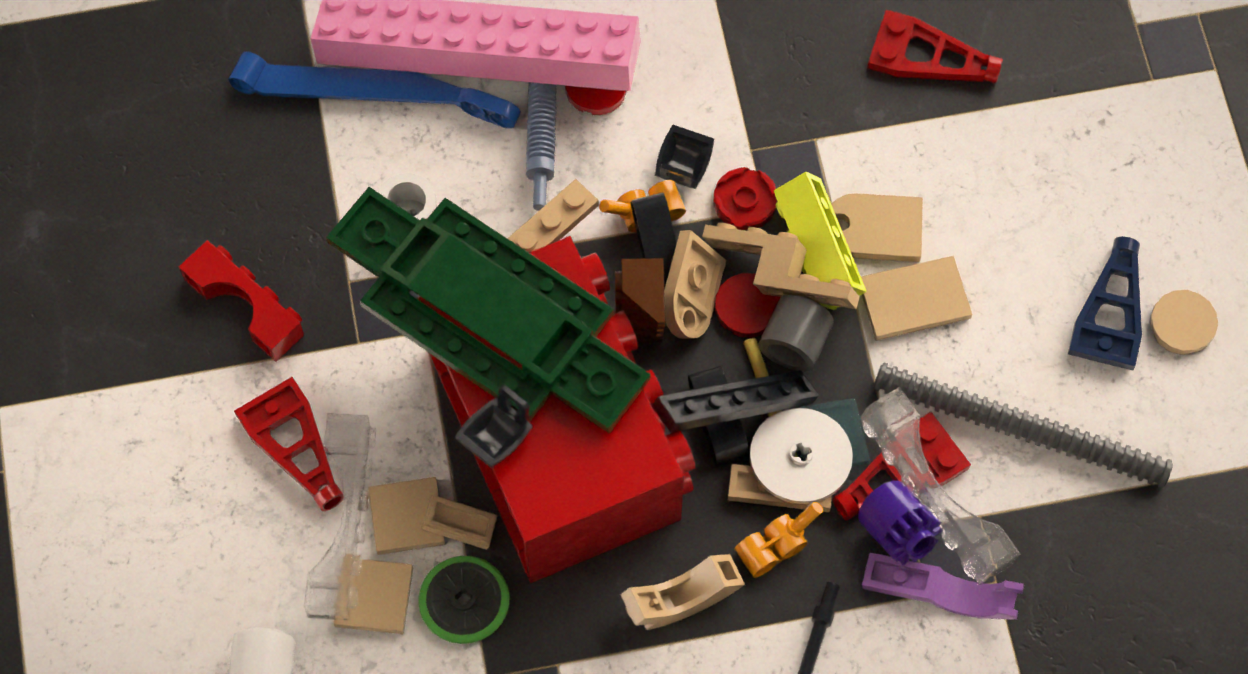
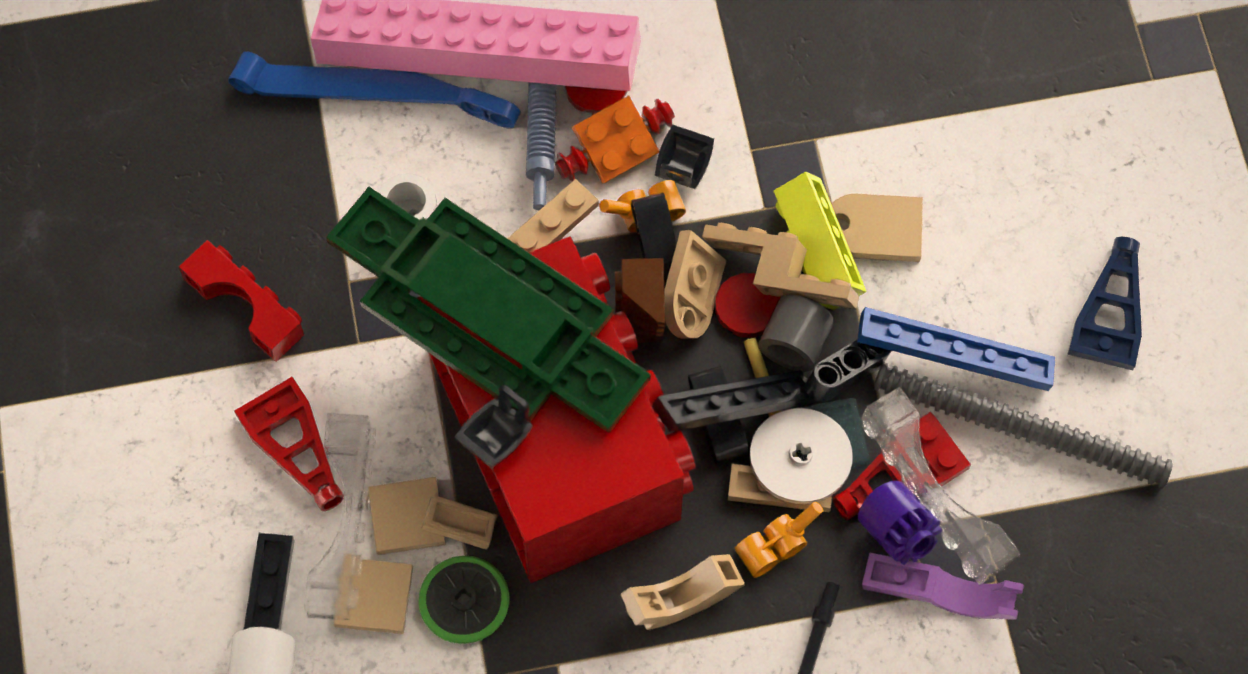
red tile [713,167,777,230] -> none
tan tile [861,256,973,341] -> none
red plate [867,10,1003,84] -> none
tan tile [1150,290,1218,355] -> none
none -> black plate [243,533,294,631]
none -> orange plate [555,96,675,184]
none -> black beam [805,339,892,403]
none -> plate [857,307,1055,391]

